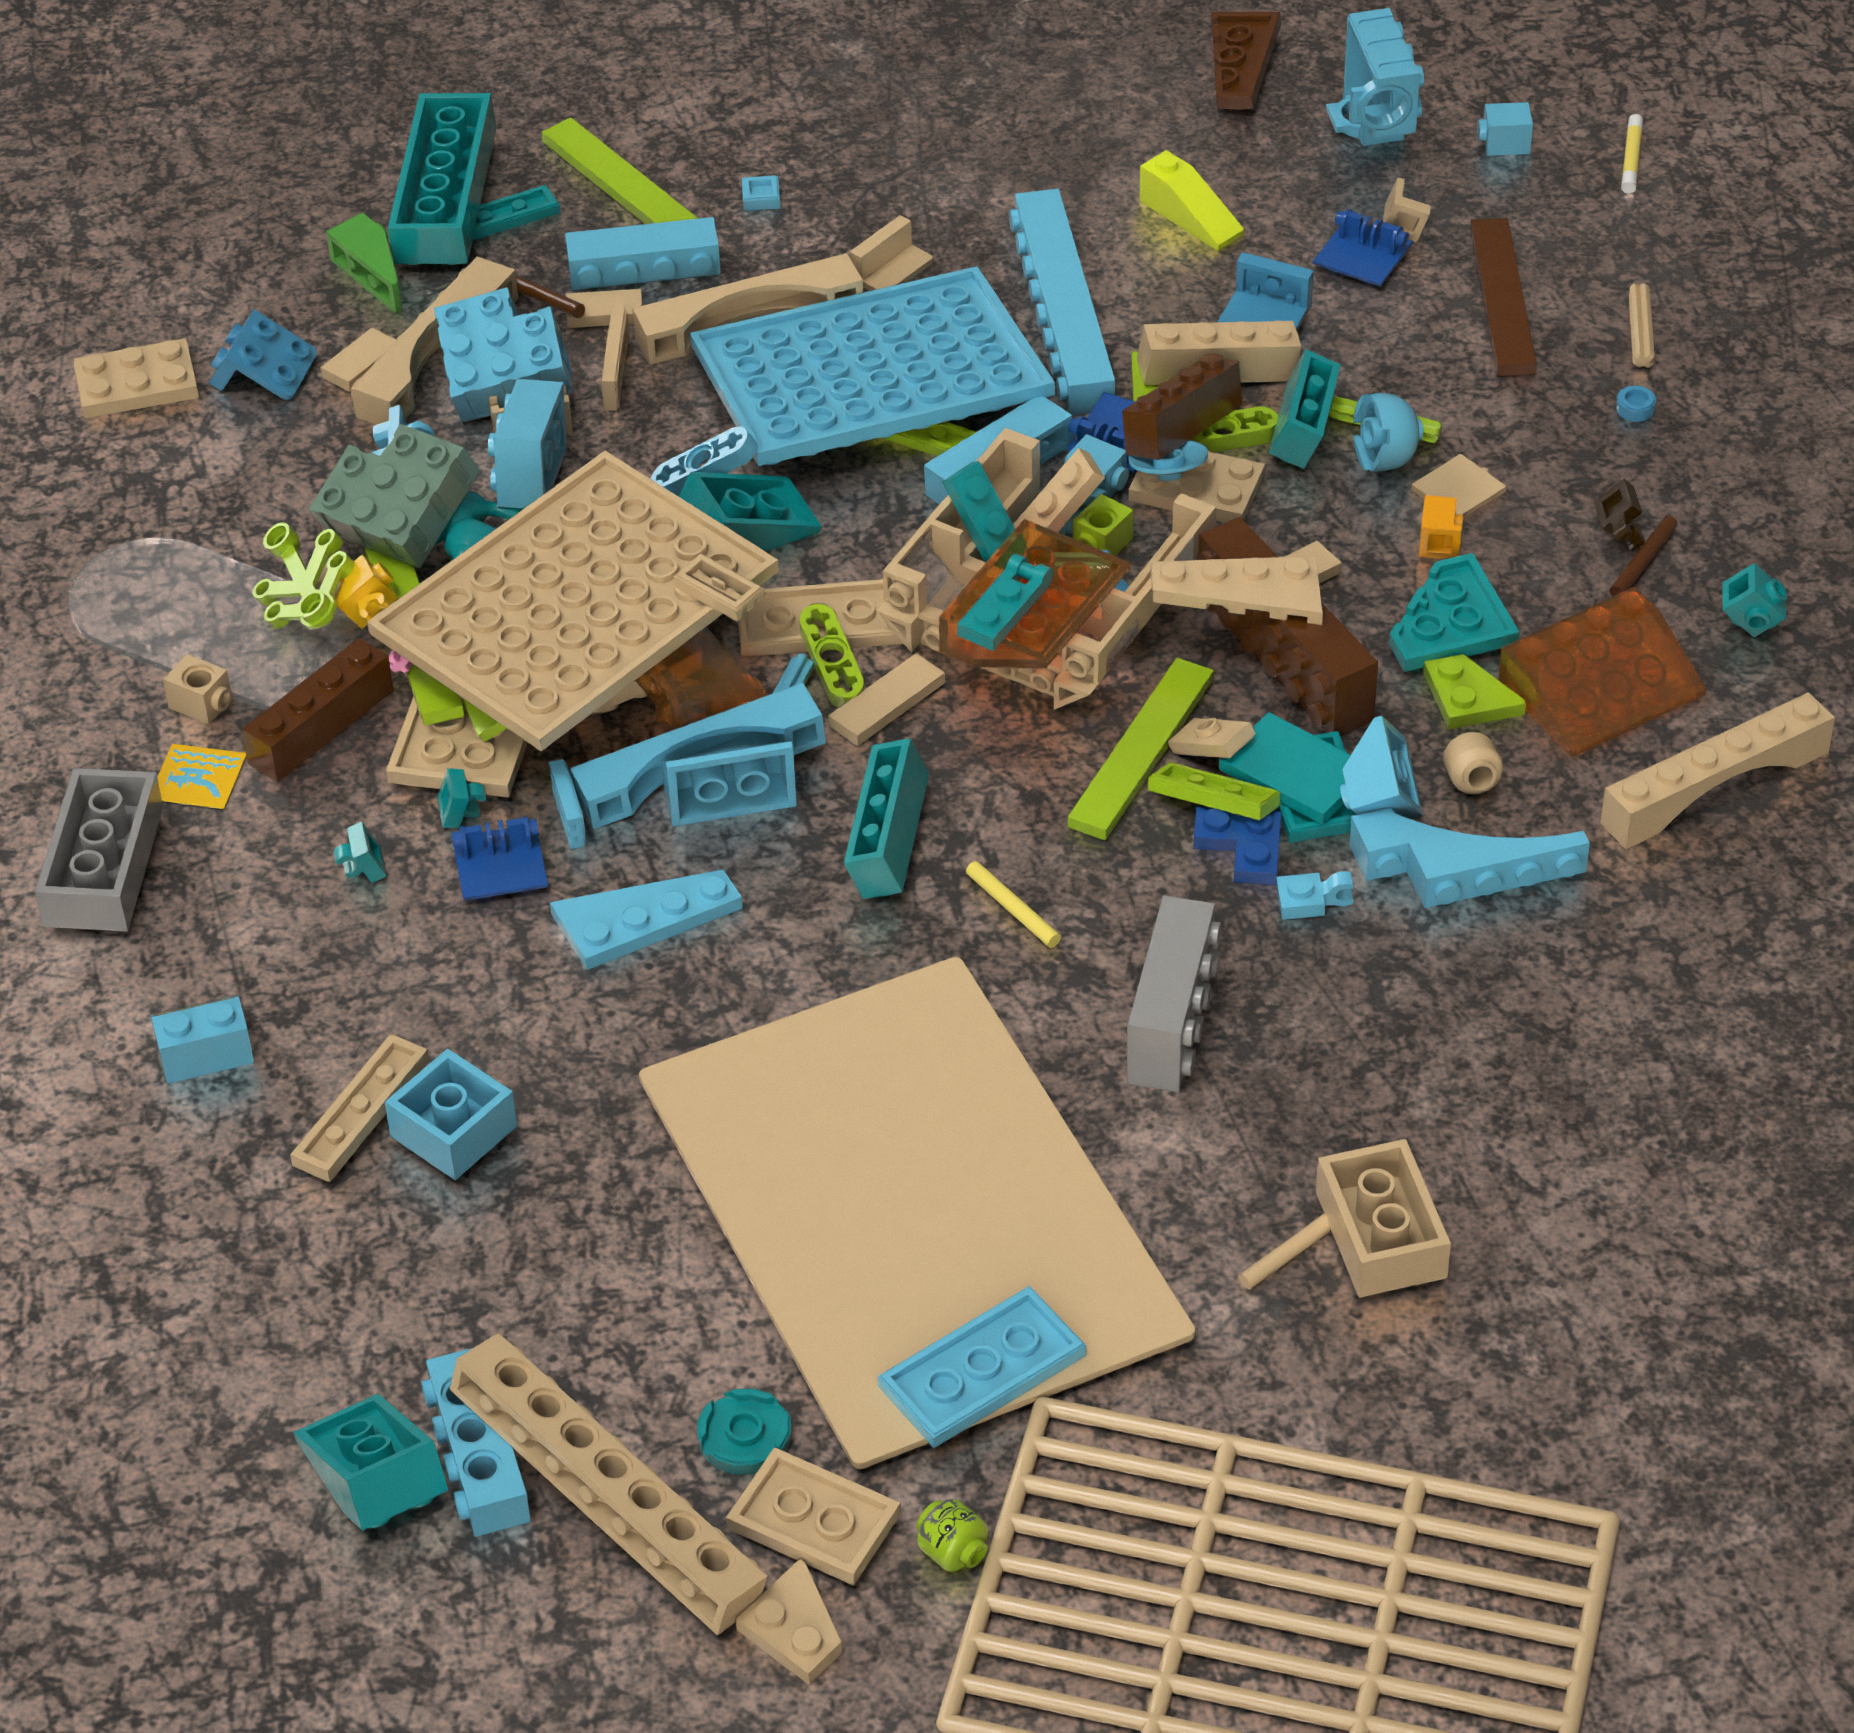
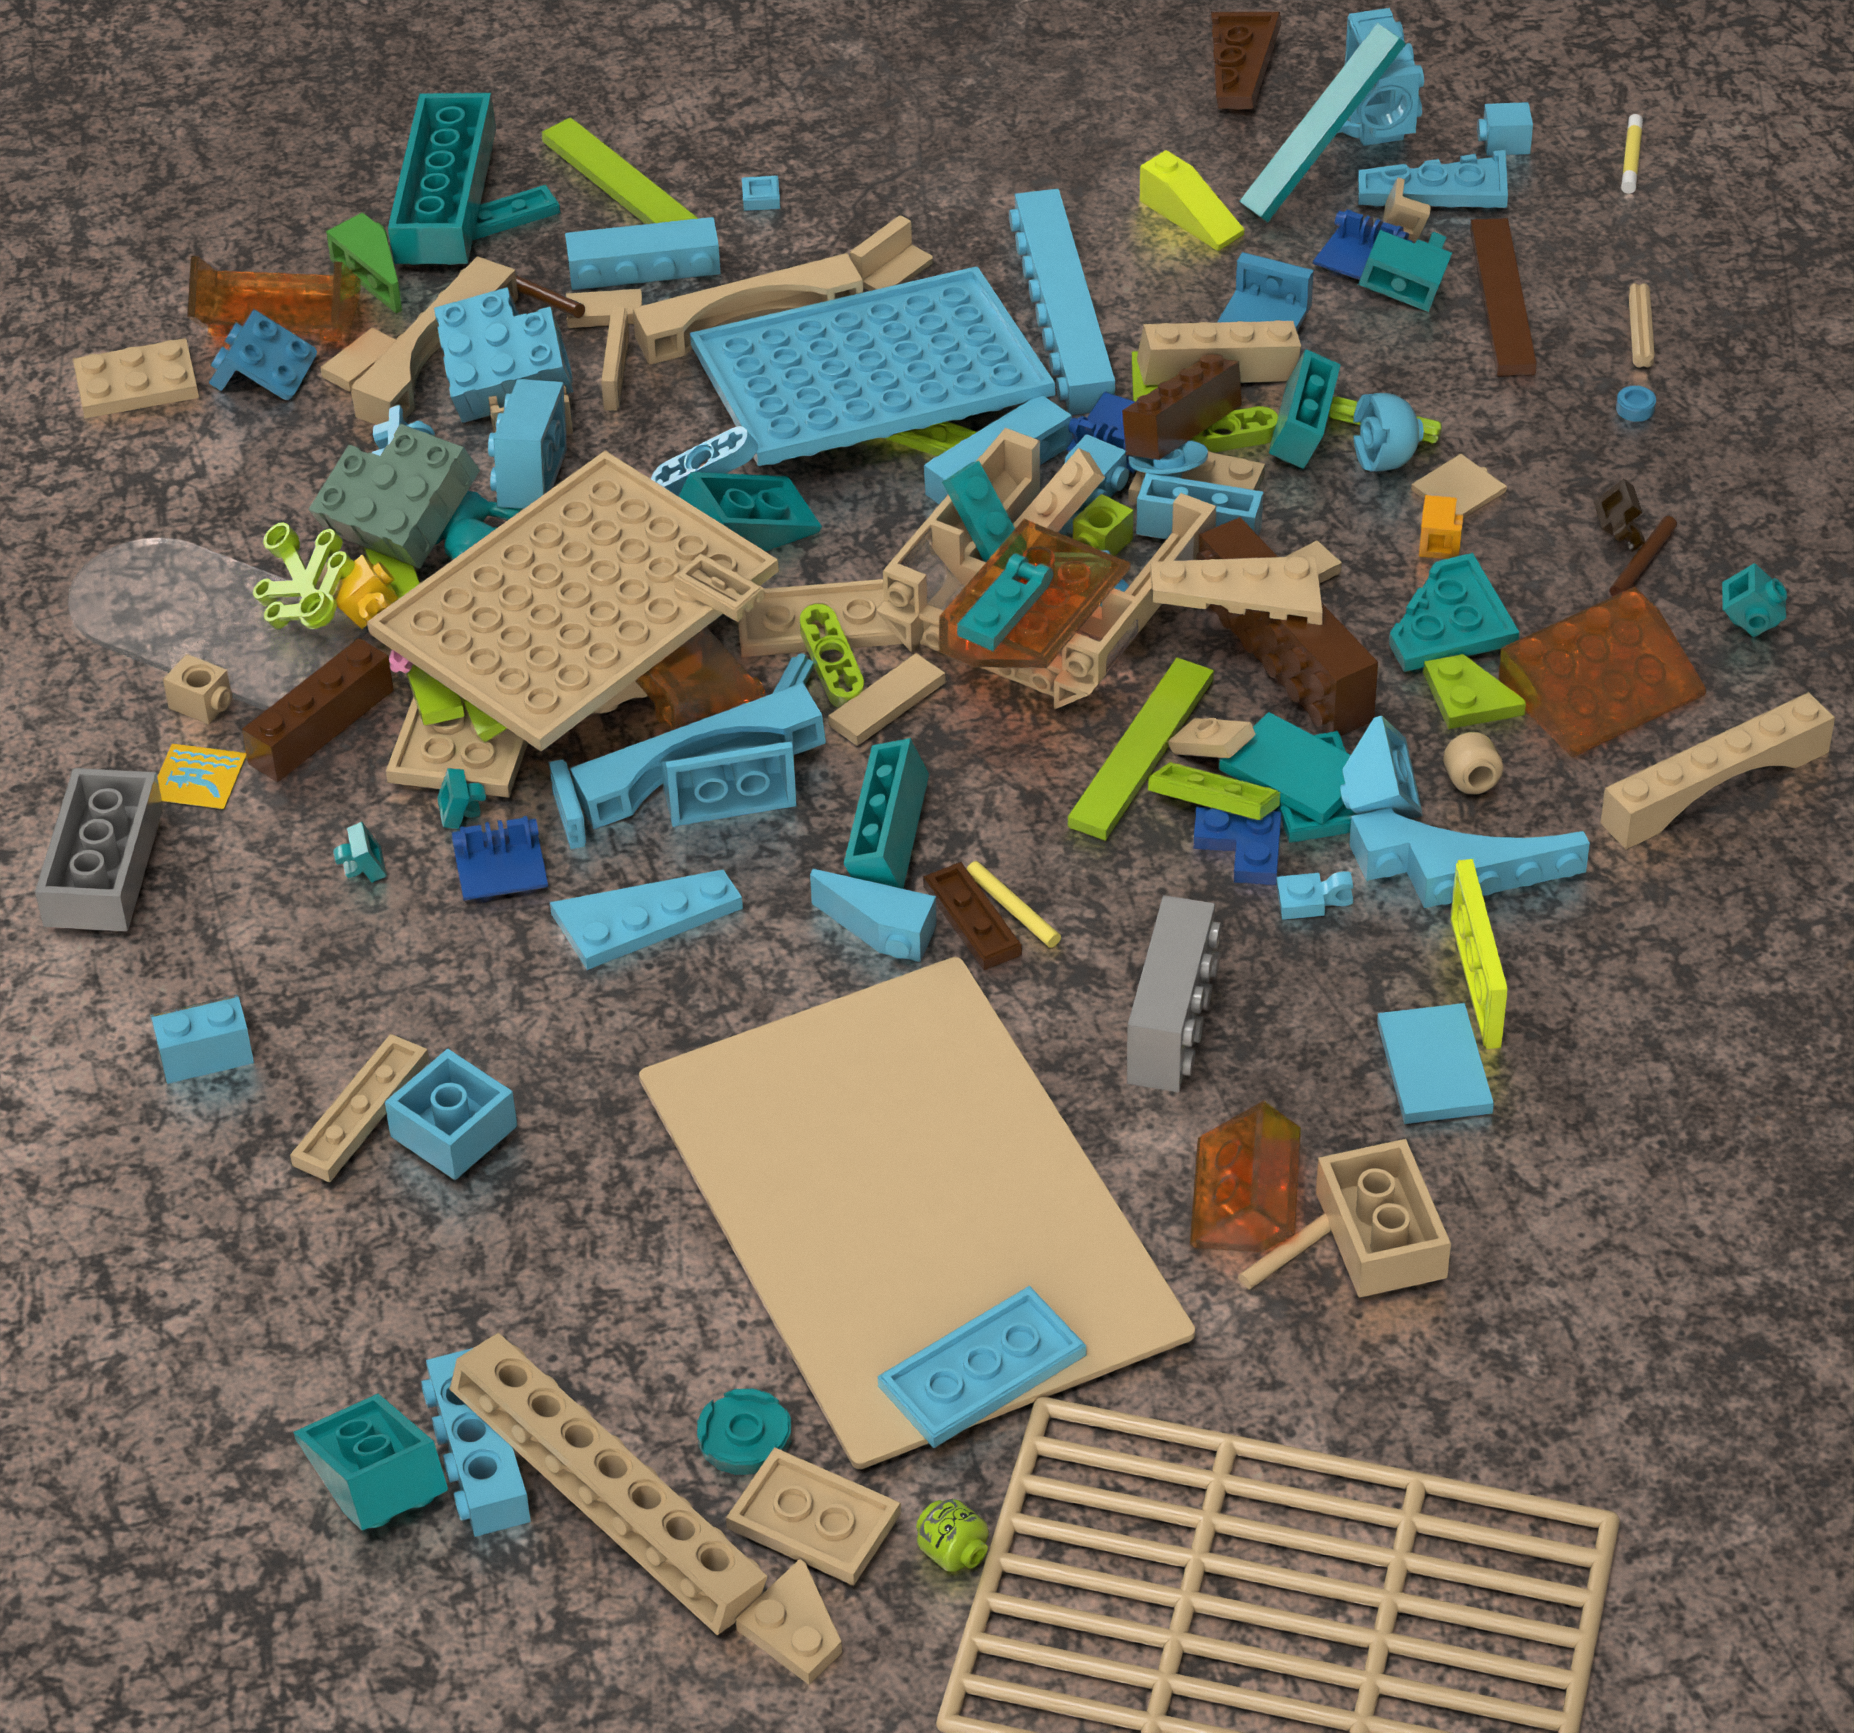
none -> clear orange windscreen [187,256,361,341]
none -> medium azure slope [810,869,937,962]
none -> reddish brown tile [923,862,1022,970]
none -> medium azure brick [1136,473,1263,539]
none -> clear orange slope [1190,1101,1301,1253]
none -> tile [1239,23,1406,223]
none -> medium azure wing [1358,150,1508,208]
none -> teal hinge [1358,230,1452,312]
none -> medium azure tile [1377,1003,1494,1124]
none -> neon yellow tile [1450,859,1508,1049]

